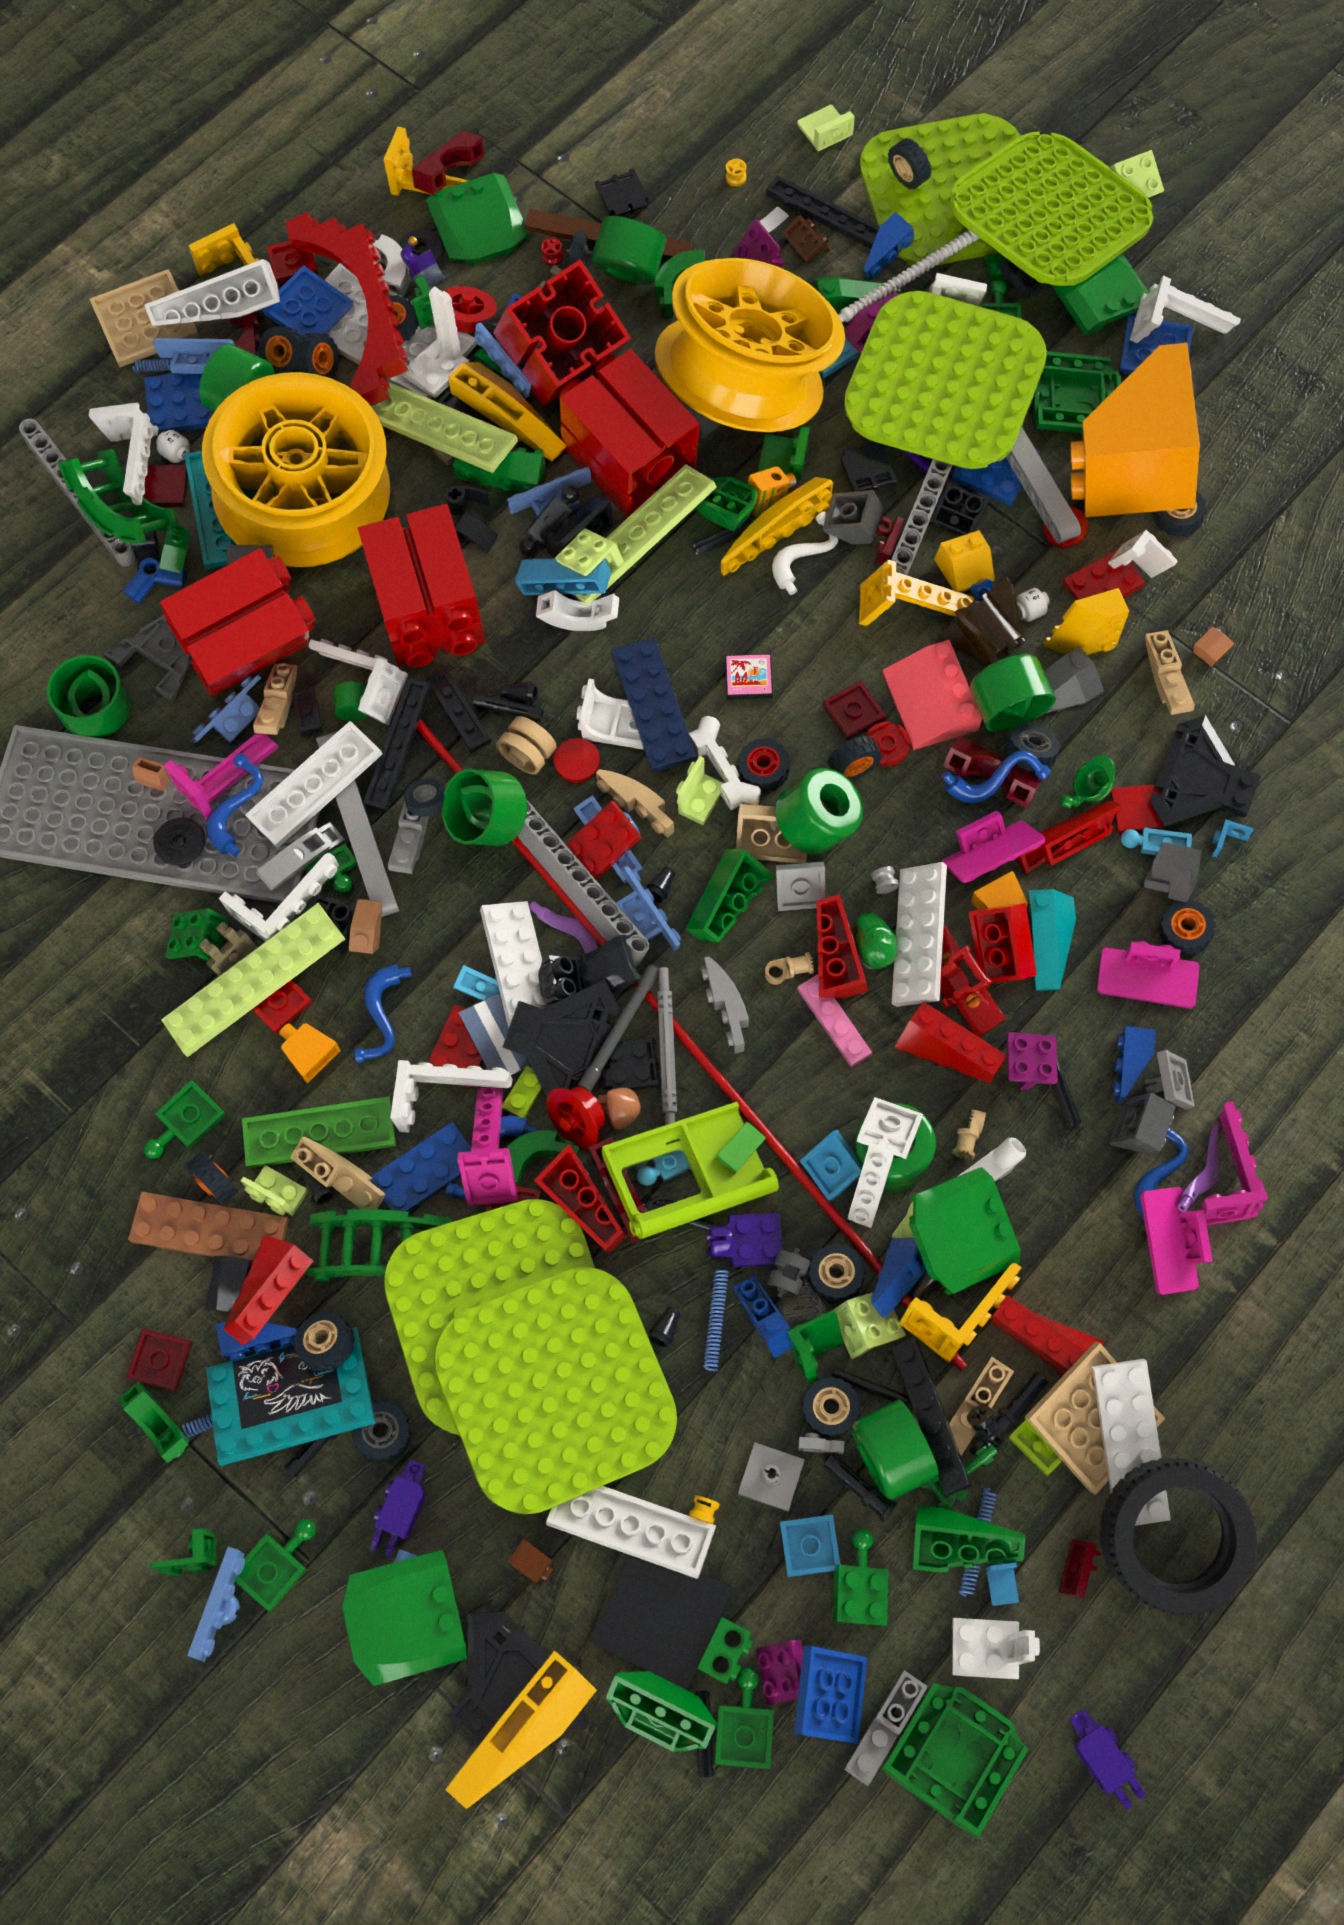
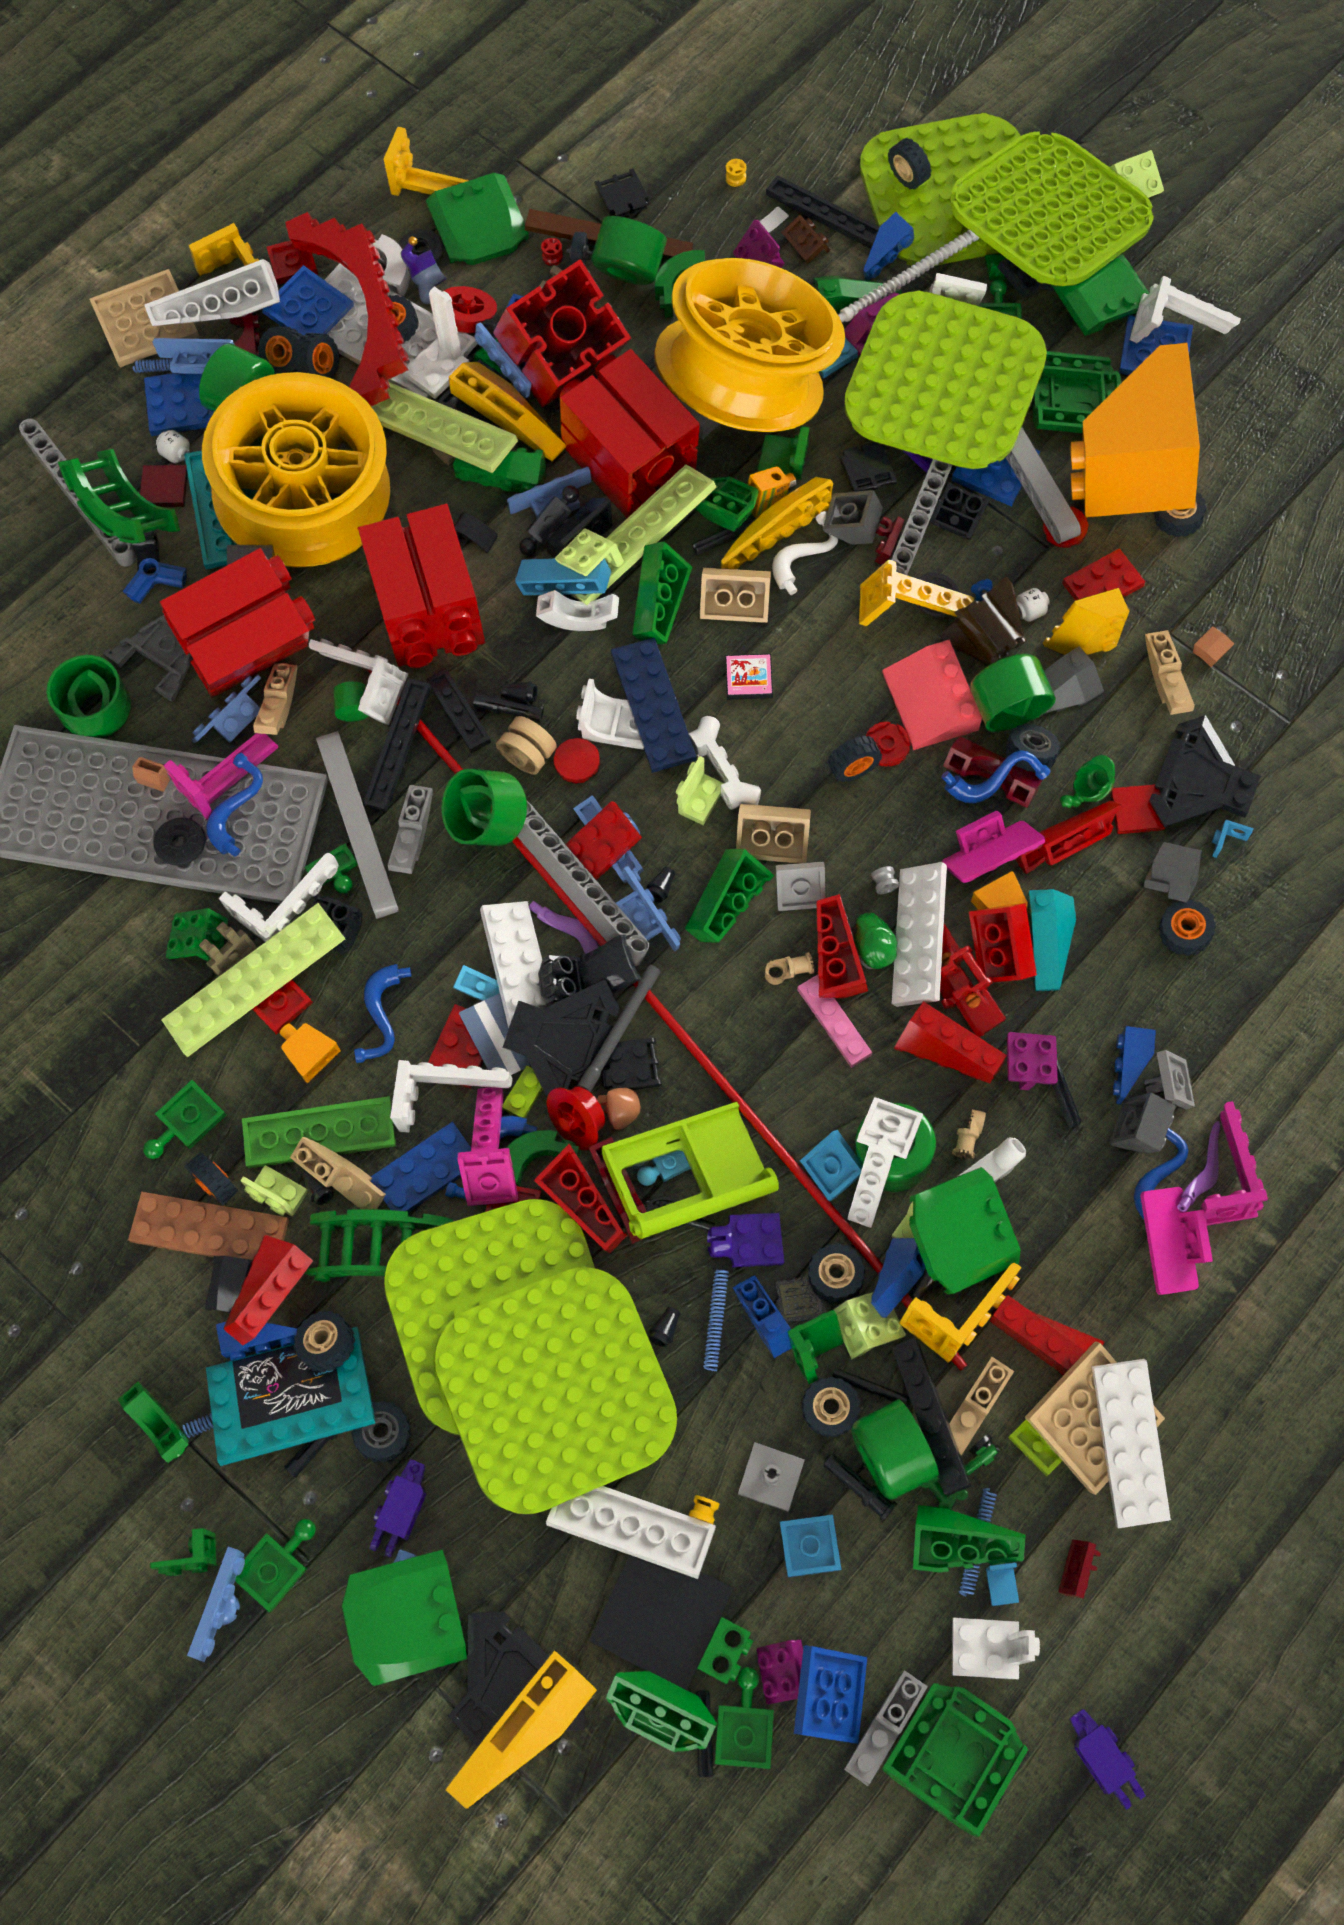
white bracket [89,403,159,505] -> none
dark red tile [125,1328,193,1392] -> none
green brick [159,524,191,574] -> none
white plate [245,721,382,849] -> none
light grey slope [256,822,345,891] -> none
black plate [291,687,323,736] -> none
medium nougat slope [349,899,383,954] -> none
black wheel [404,778,445,816] -> none
dark red arch [412,130,485,195] -> none
green bracket [412,275,435,329] -> none
black panel [445,486,490,515] -> none
reddish brown slope [508,1539,554,1585] -> none
tan slope [596,769,674,838] -> none
light grey axle [657,967,677,1125] -> none
light grey slope [701,957,749,1053] -> none
bright green tile [715,1122,766,1174] -> none
black wheel [738,738,790,793] -> none
dark grey wheel [767,1248,811,1298] -> none
green piece [775,768,863,855] -> none
yellowish green bracket [797,105,855,152] -> none
light grey plate [798,1433,844,1454] -> none
dark red tile [822,681,886,740] -> none
green plate [833,1528,889,1626] -> none
yellow slope [934,530,995,593] -> none
black bush [967,1405,1000,1442] -> none
black pin [985,1371,1049,1444] -> none
dark pink bracket [1097,941,1199,1009] -> none
black tyre [1100,1458,1257,1616] -> none
white bracket [1108,530,1178,578] -> none
medium azure plate [1121,828,1192,855] -> none
none -> green wedge [632,541,692,645]
none -> tan slope [700,568,771,623]

